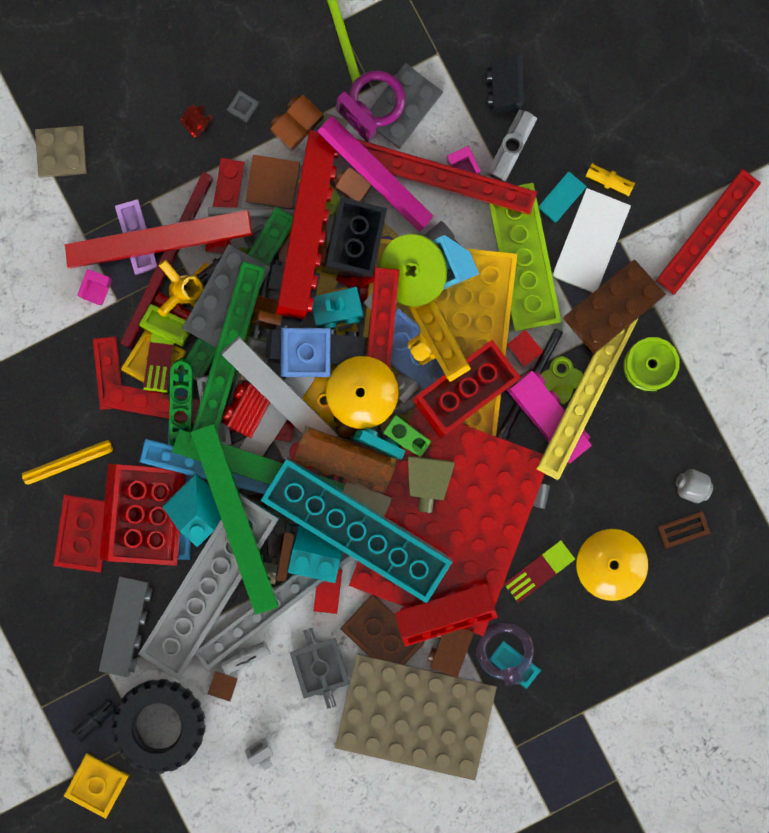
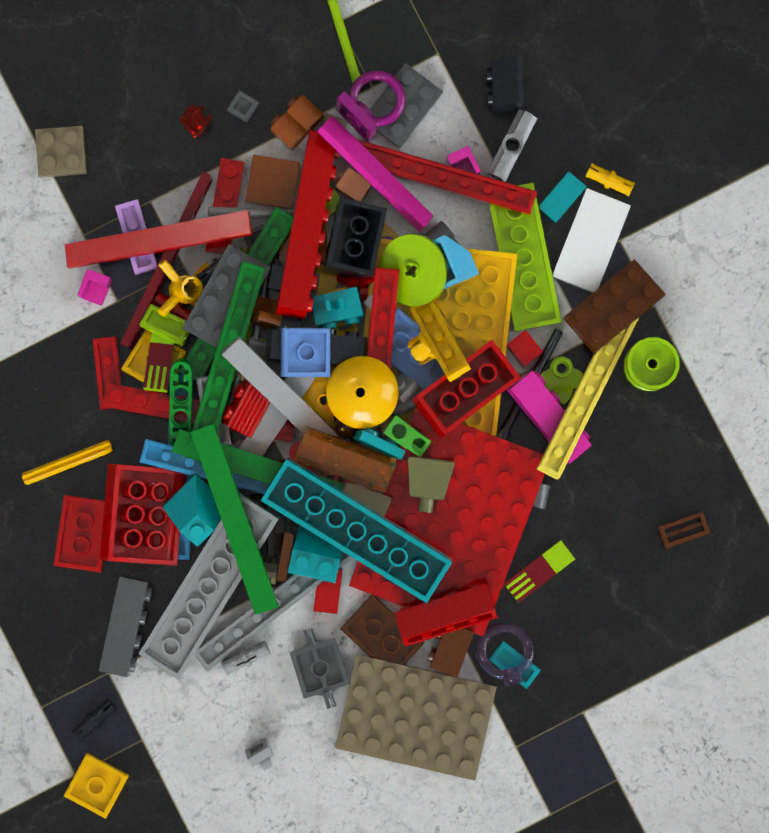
black tyre [111,679,206,774] -> none
reddish brown tile [208,671,238,701] -> none
yellow dish [576,529,648,601] -> none
red tile [655,169,761,295] -> none
light grey head [676,469,713,503] -> none

